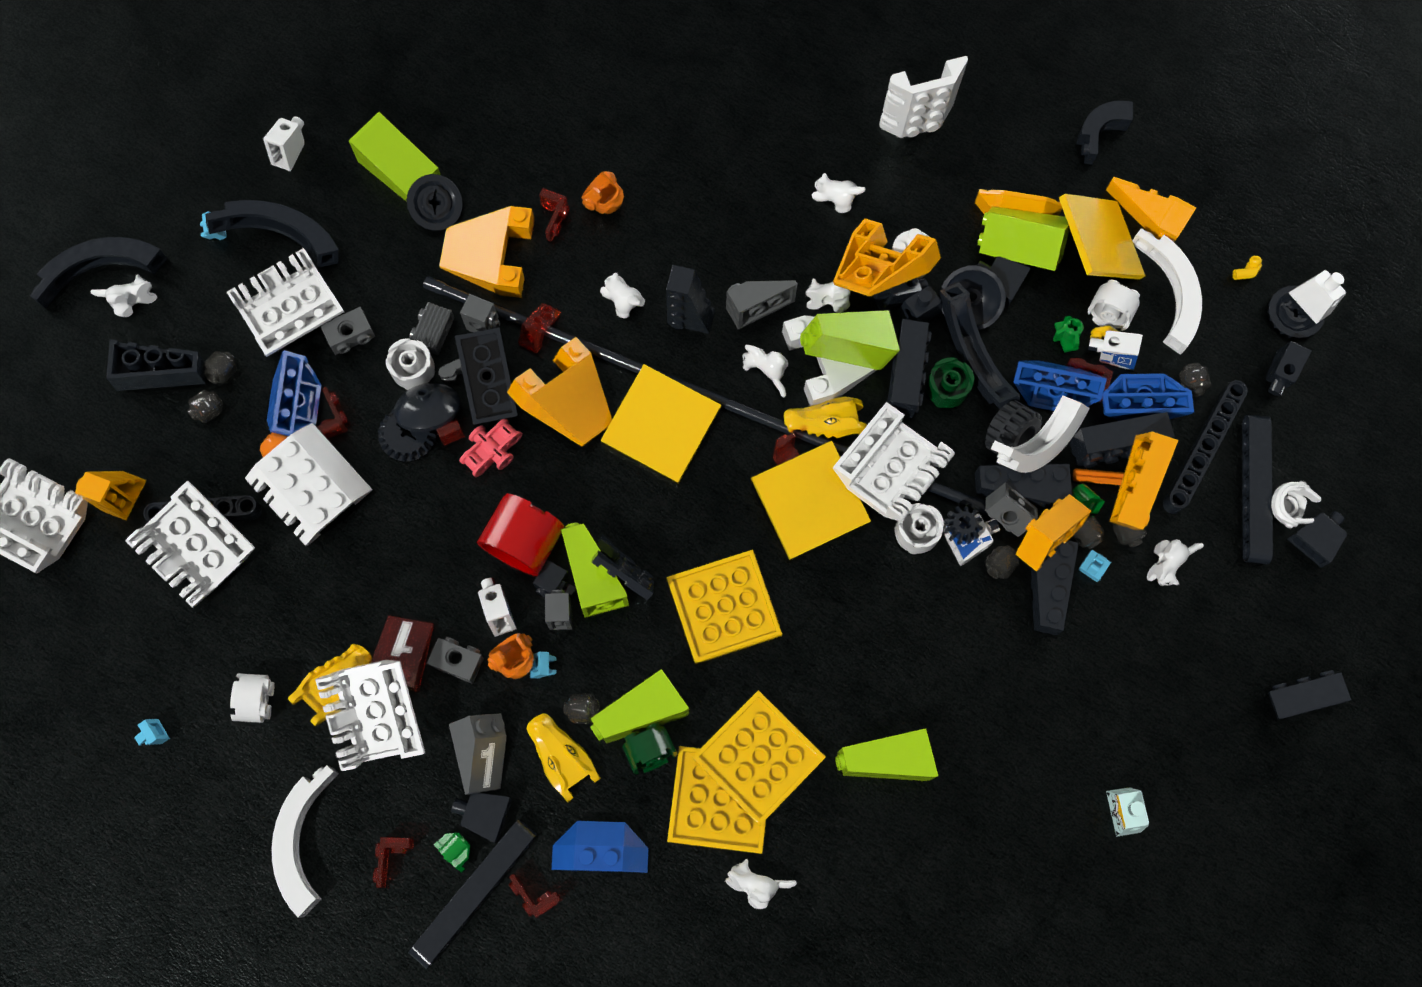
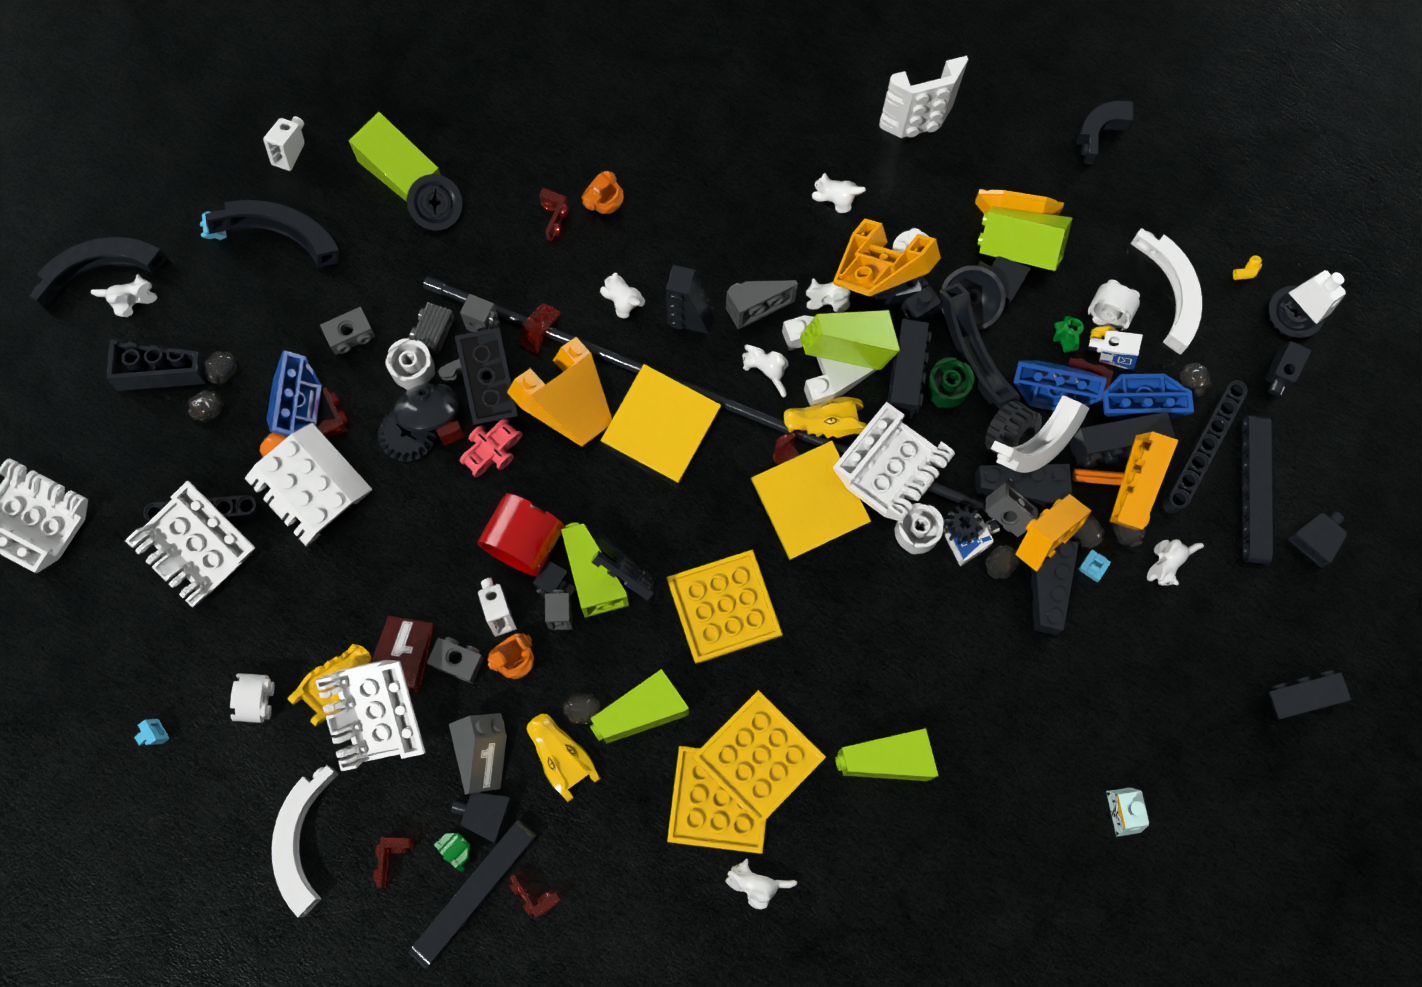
light orange wedge [75,471,147,520] -> none
white slope [227,248,344,357] -> none
light orange wedge [439,206,534,298] -> none
medium azure tile [530,651,556,679] -> none
blue wedge [551,821,649,873] -> none
dark green brick [622,722,677,774] -> none
yellow tile [1059,194,1145,280] -> none
green piece [1072,484,1105,514] -> none
light orange wedge [1106,177,1196,242] -> none
white helmet [1271,481,1321,528] -> none

